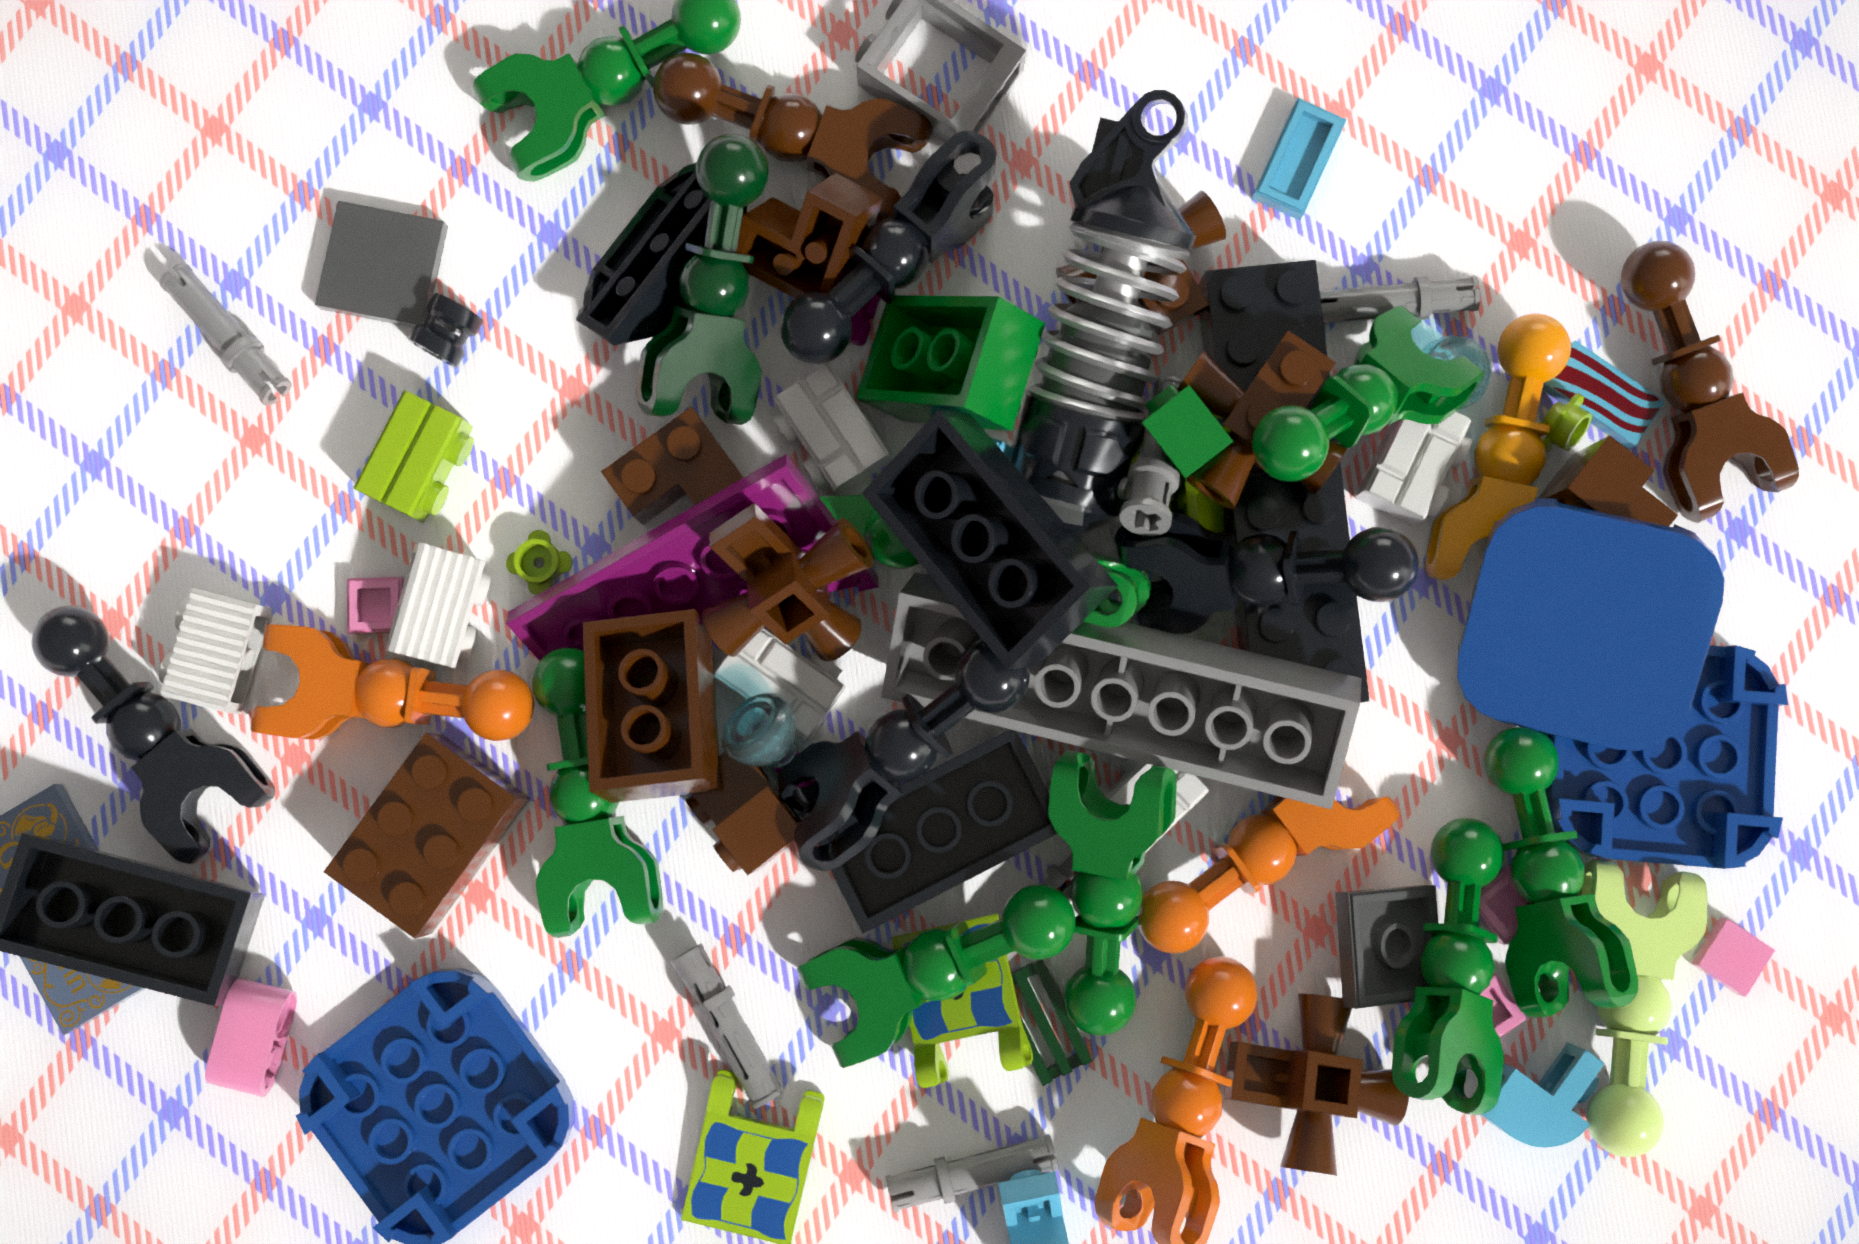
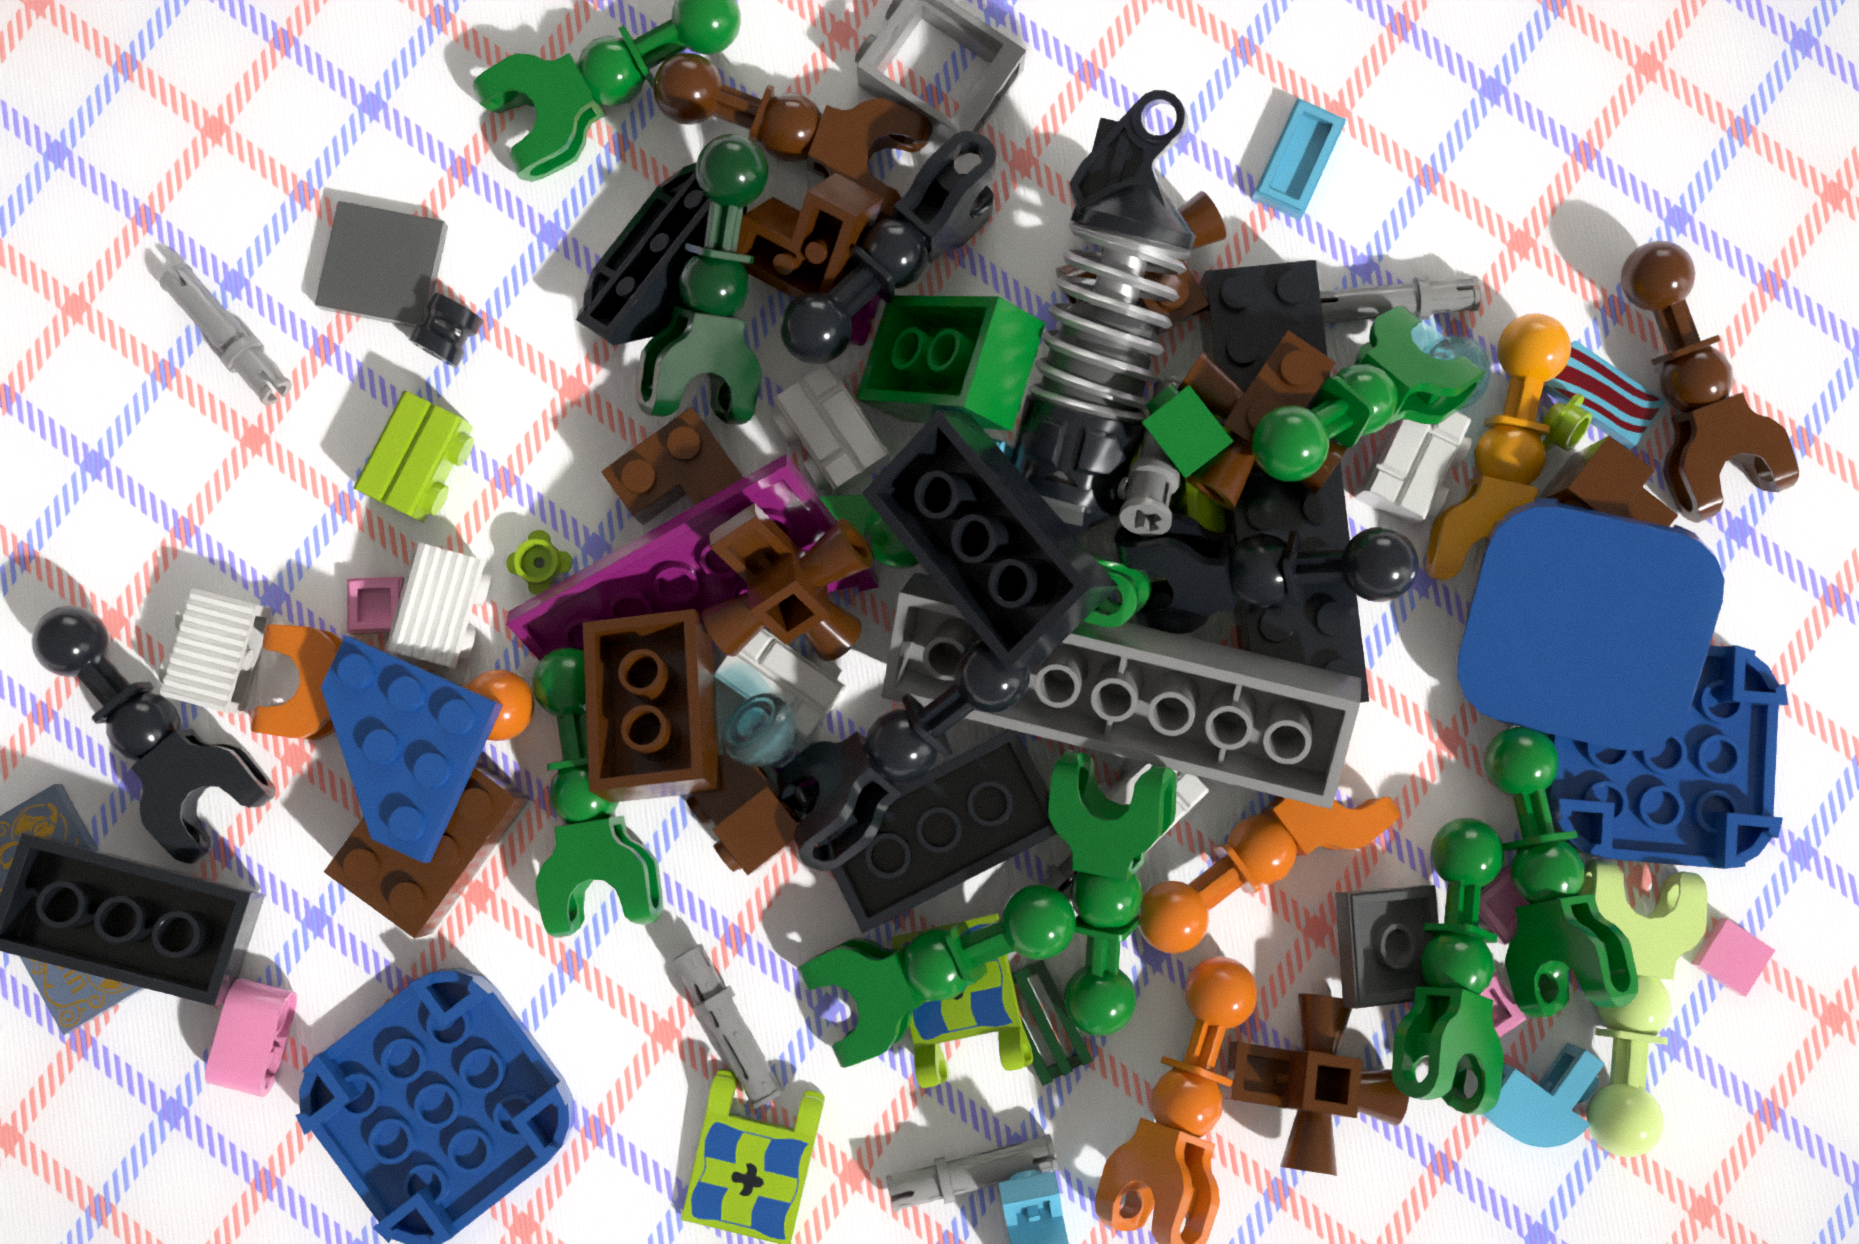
none -> blue plate [321,635,503,863]

